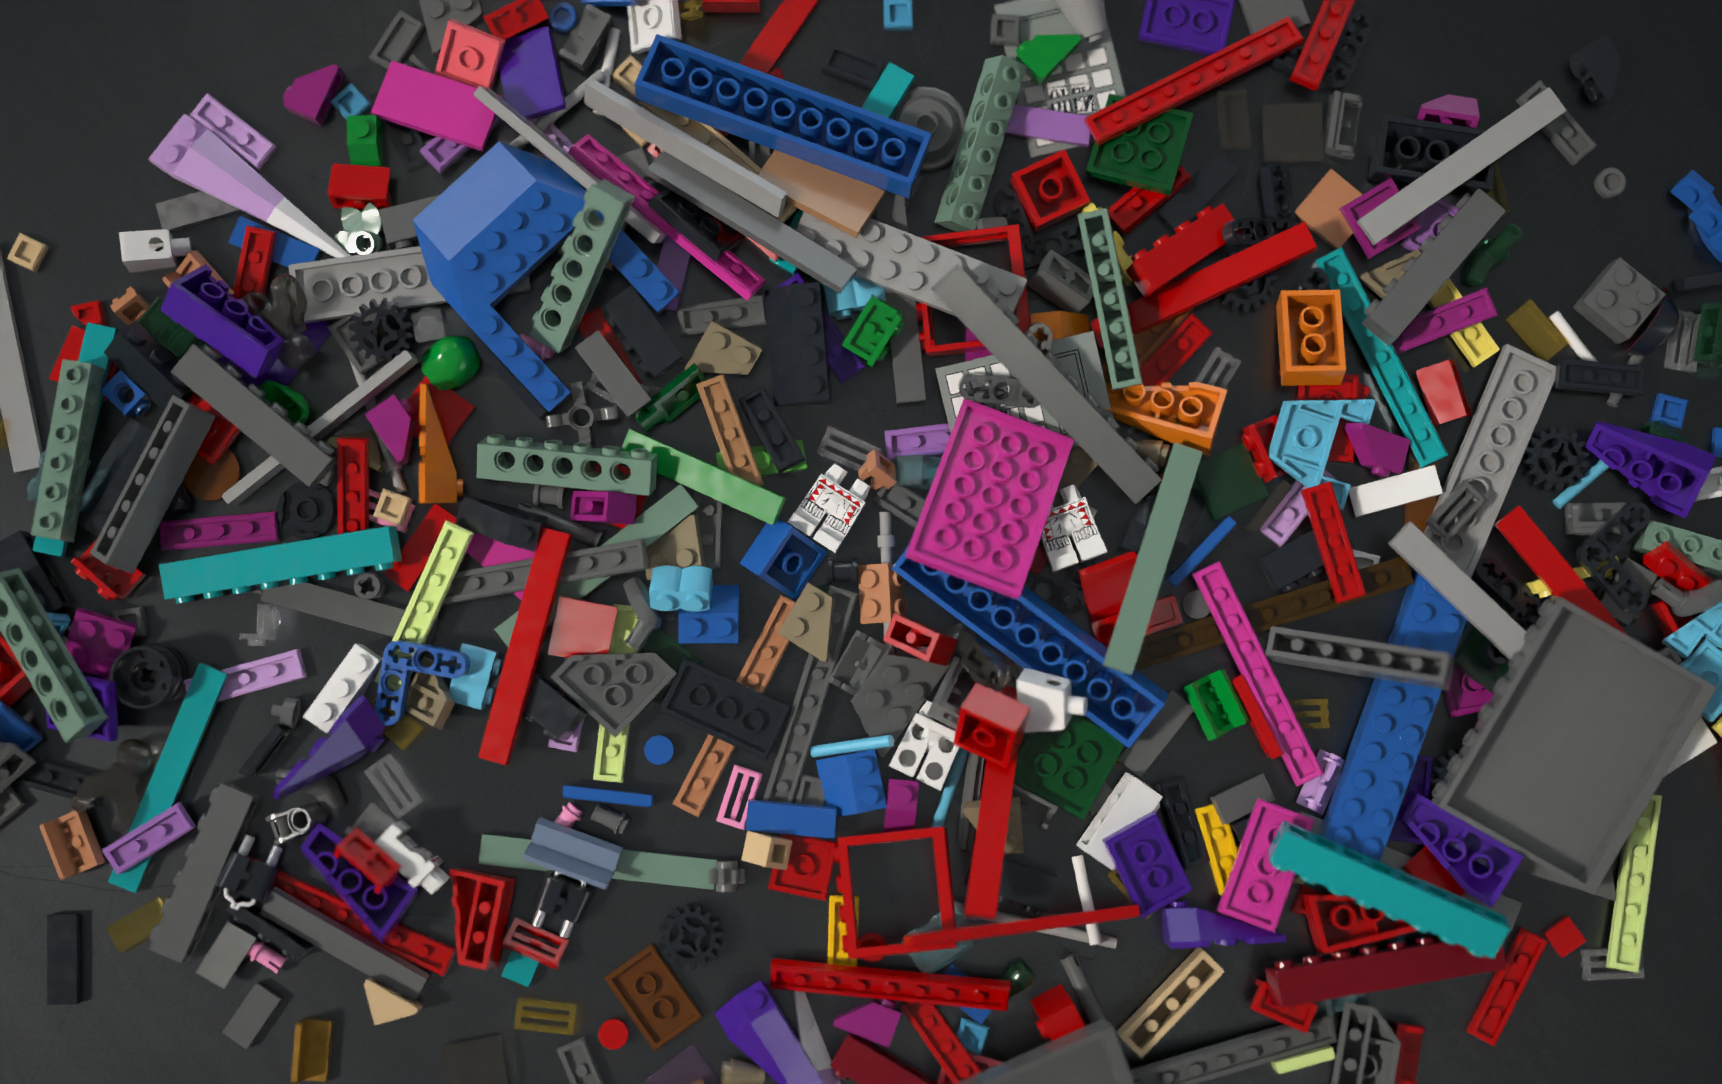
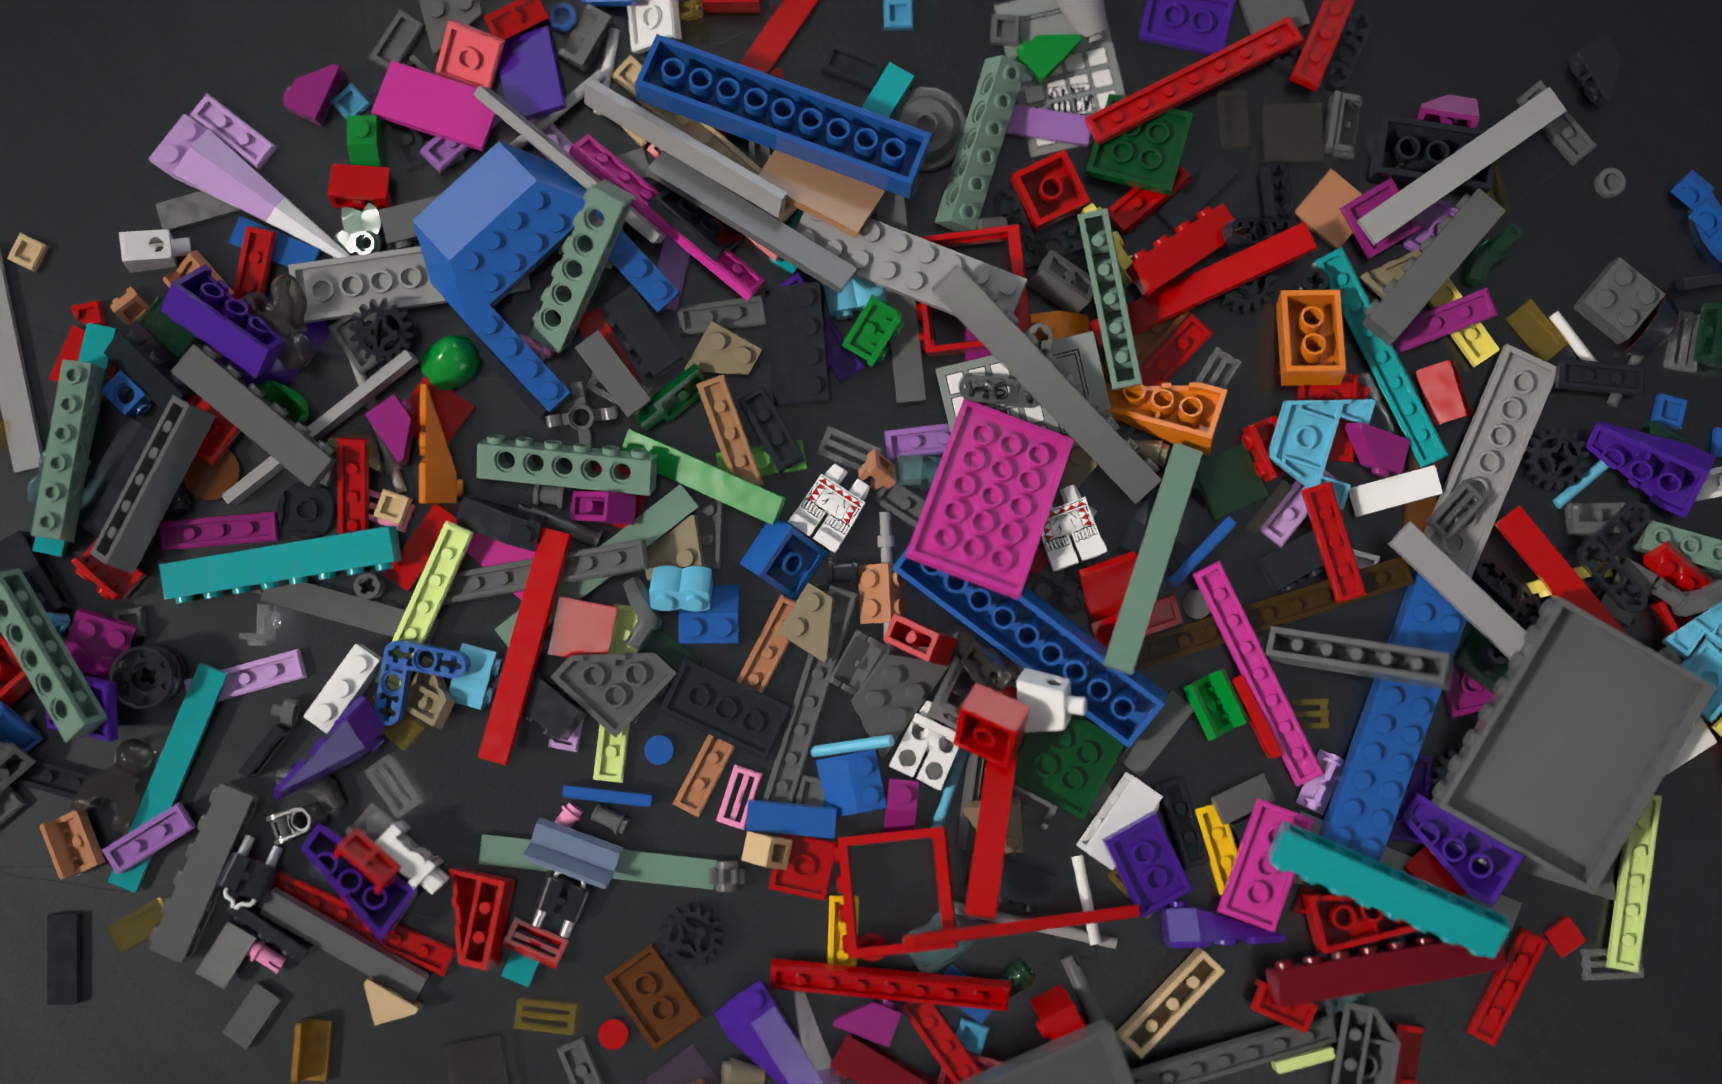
clear bracket [411,306,448,343] -> none

